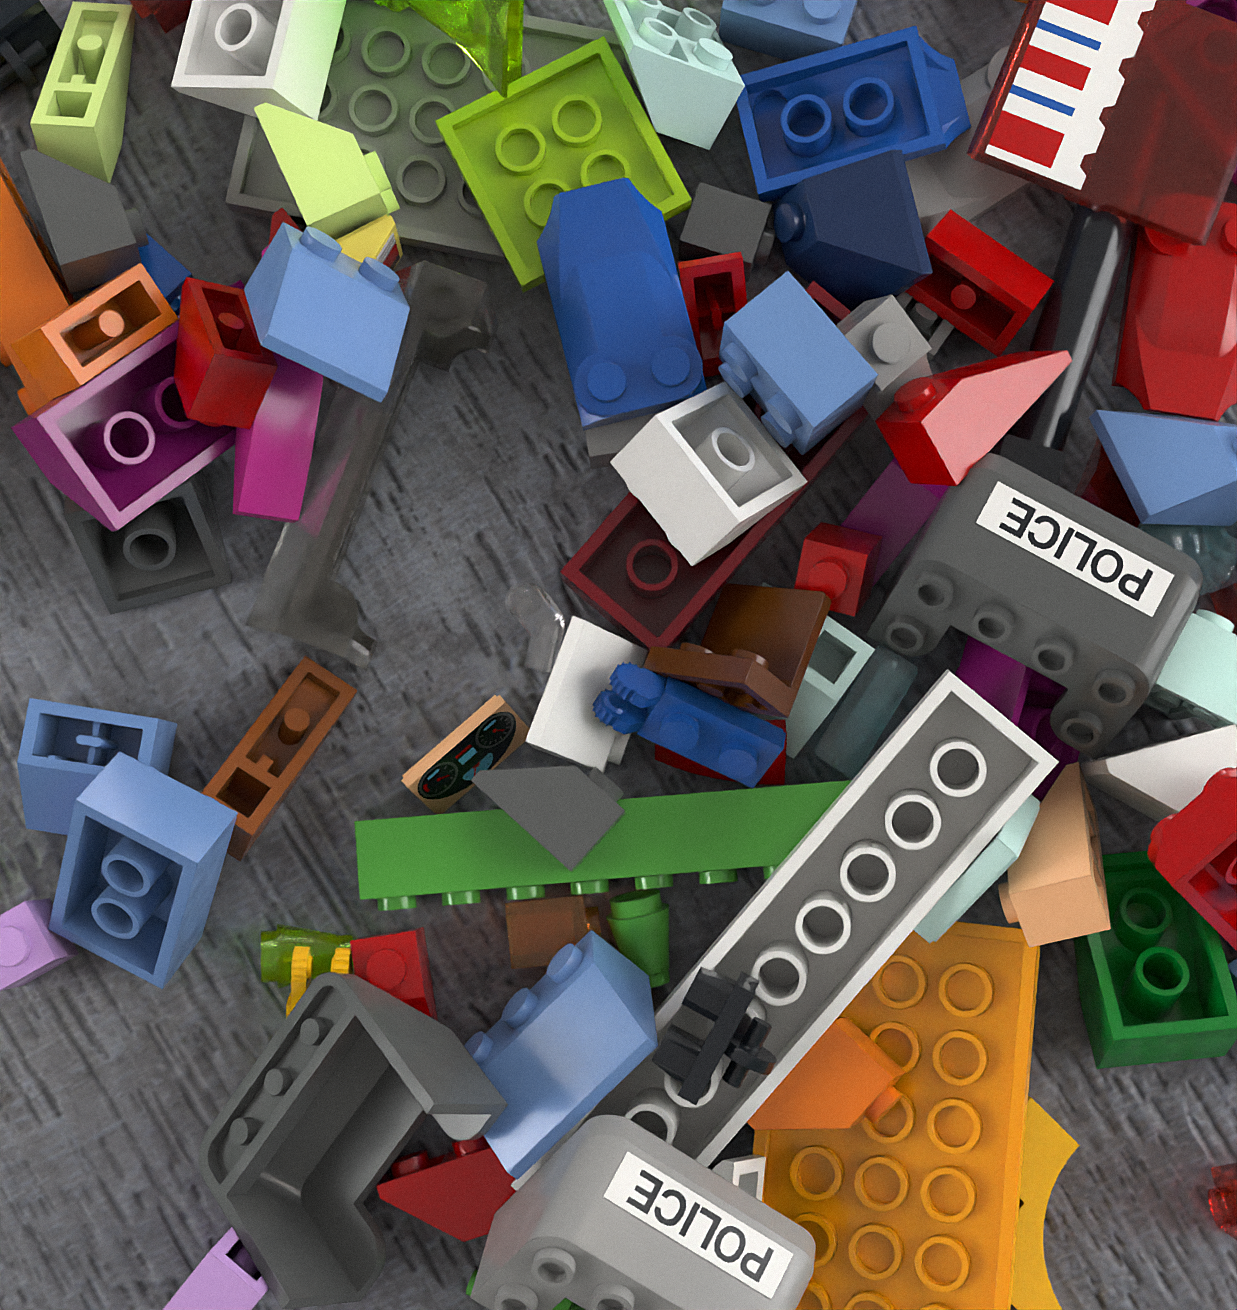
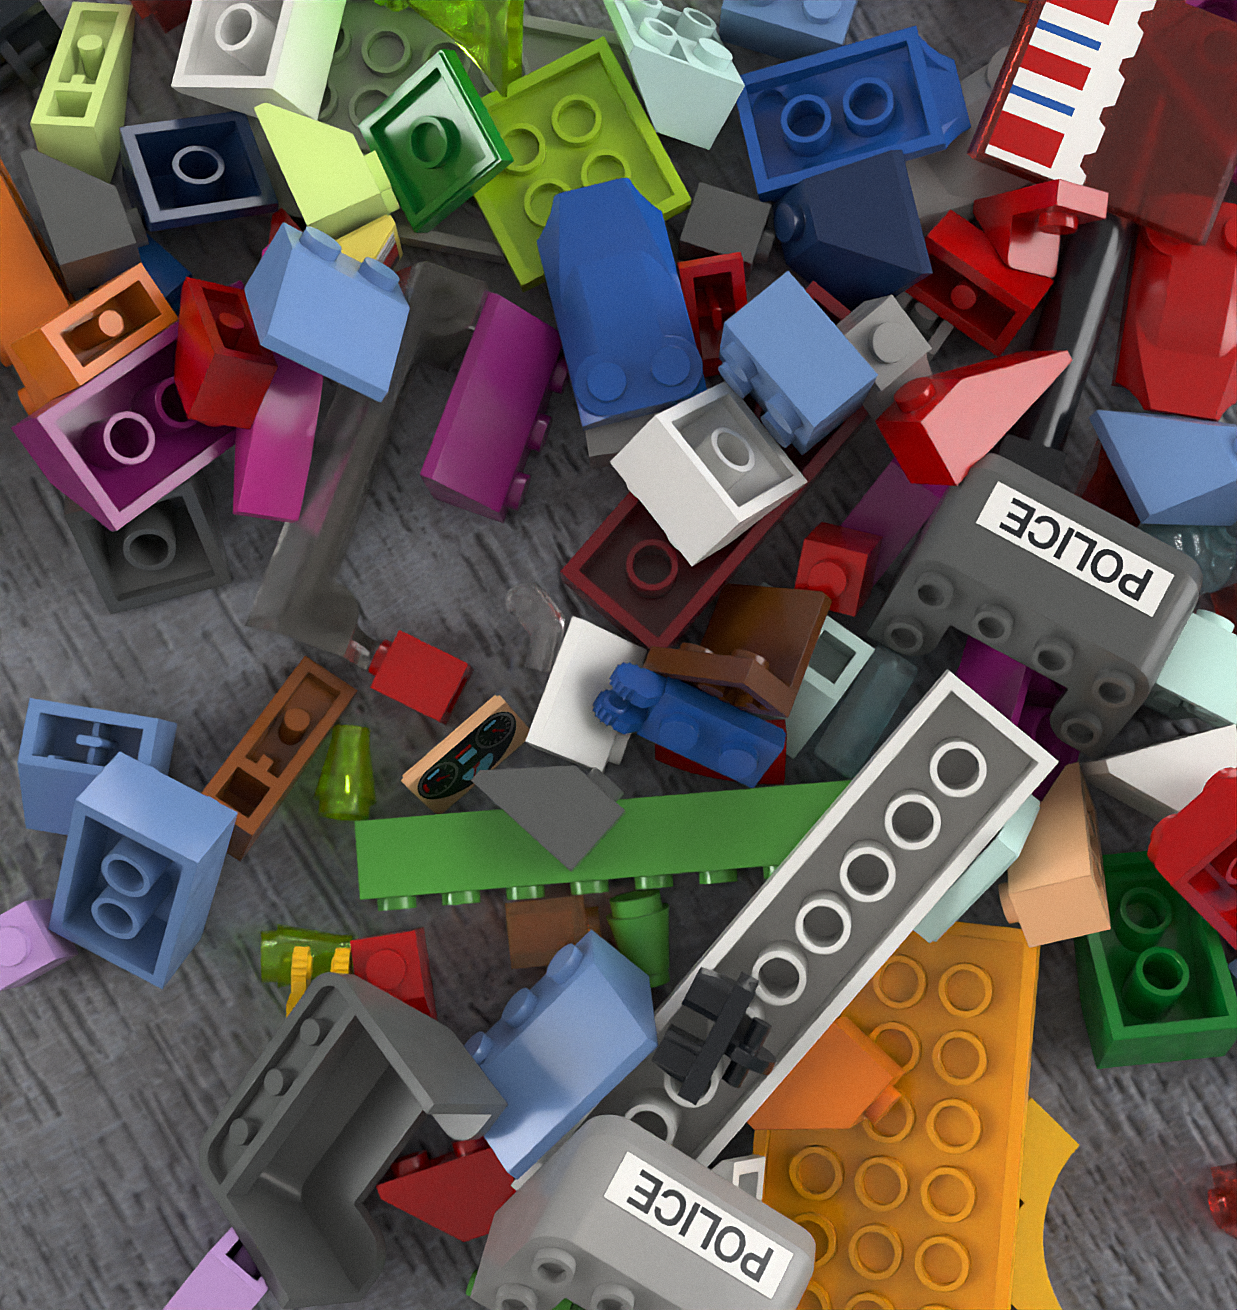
none -> dark blue slope [119,111,279,232]
none -> clear neon green cone [313,725,377,821]
none -> green tile [357,49,514,233]
none -> red brick [368,630,474,725]
none -> magenta slope [420,292,570,524]
none -> red slope [973,179,1109,278]

